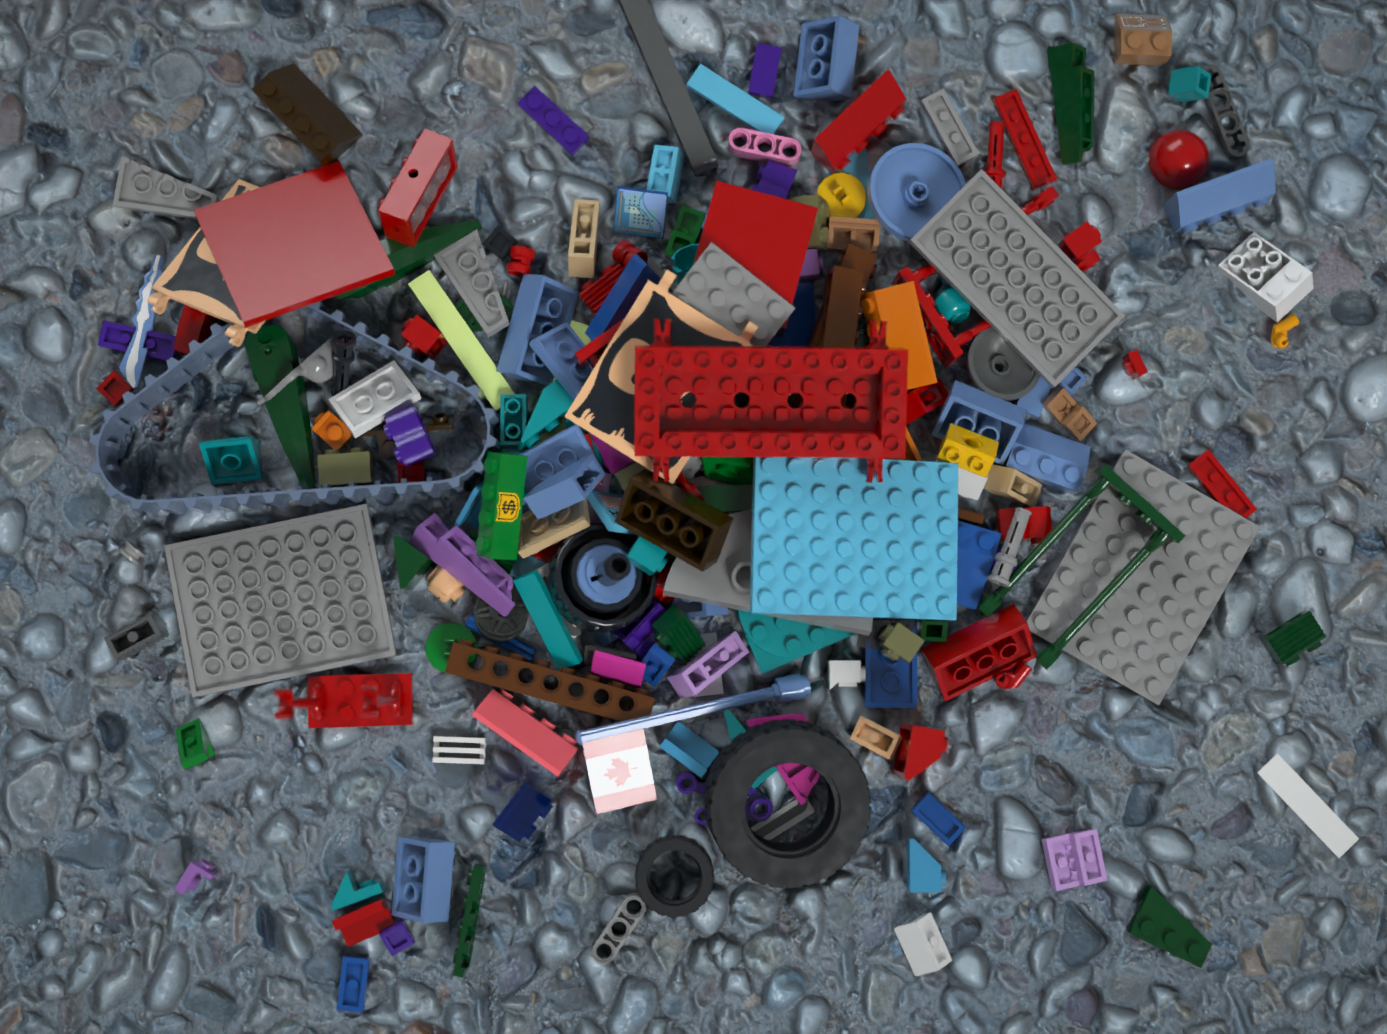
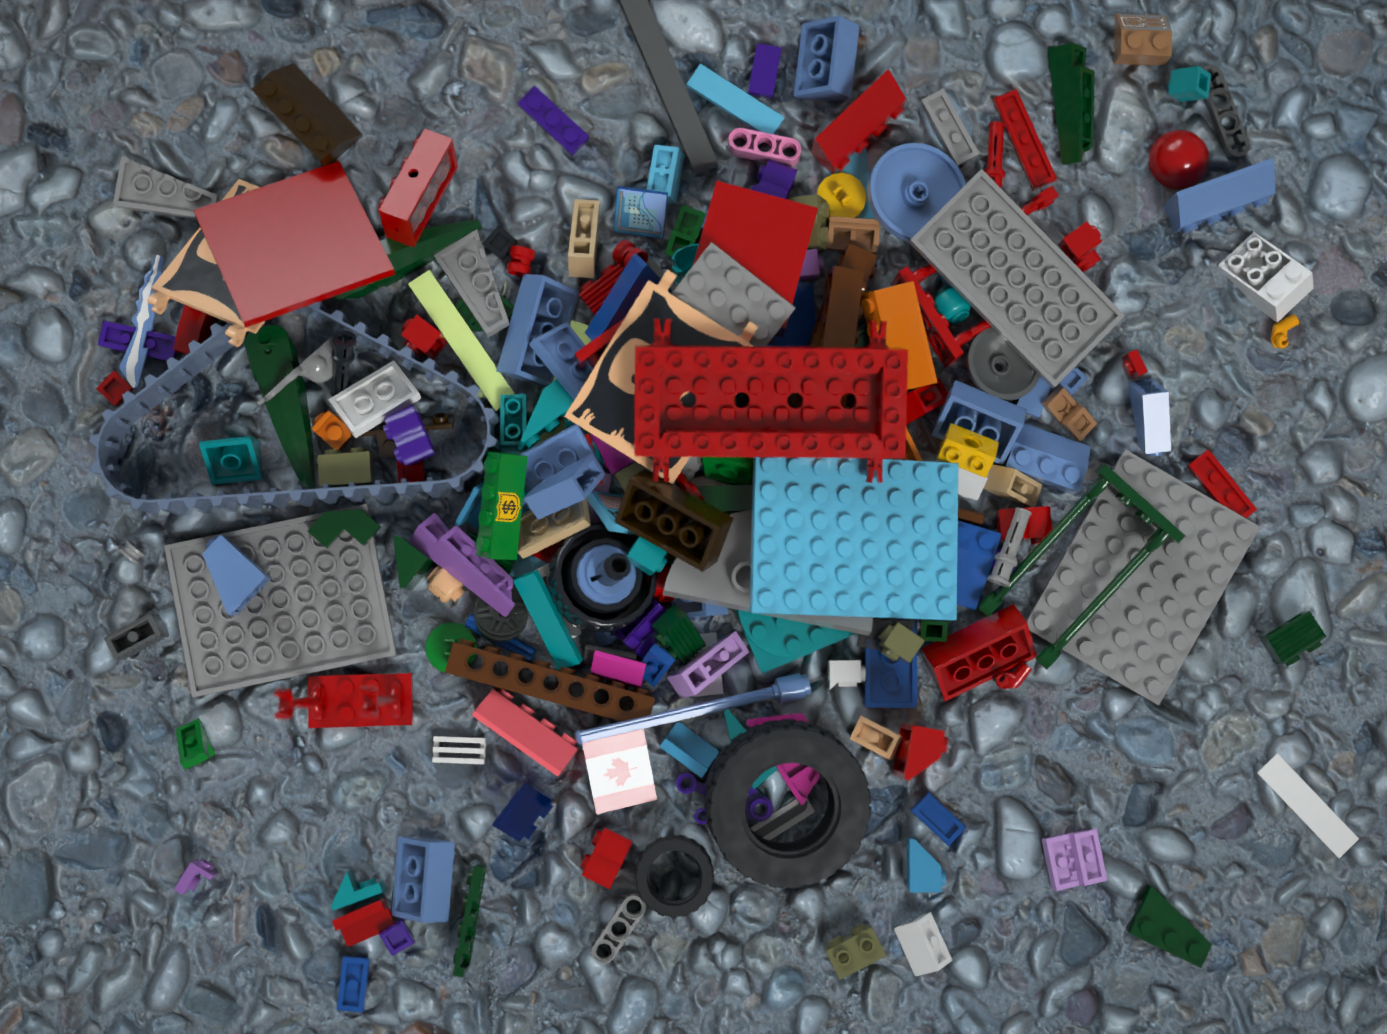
none -> medium blue slope [203,534,271,616]
none -> dark green tile [307,509,381,549]
none -> red brick [580,827,633,889]
none -> olive brick [824,923,887,980]
none -> slope [1128,378,1171,456]

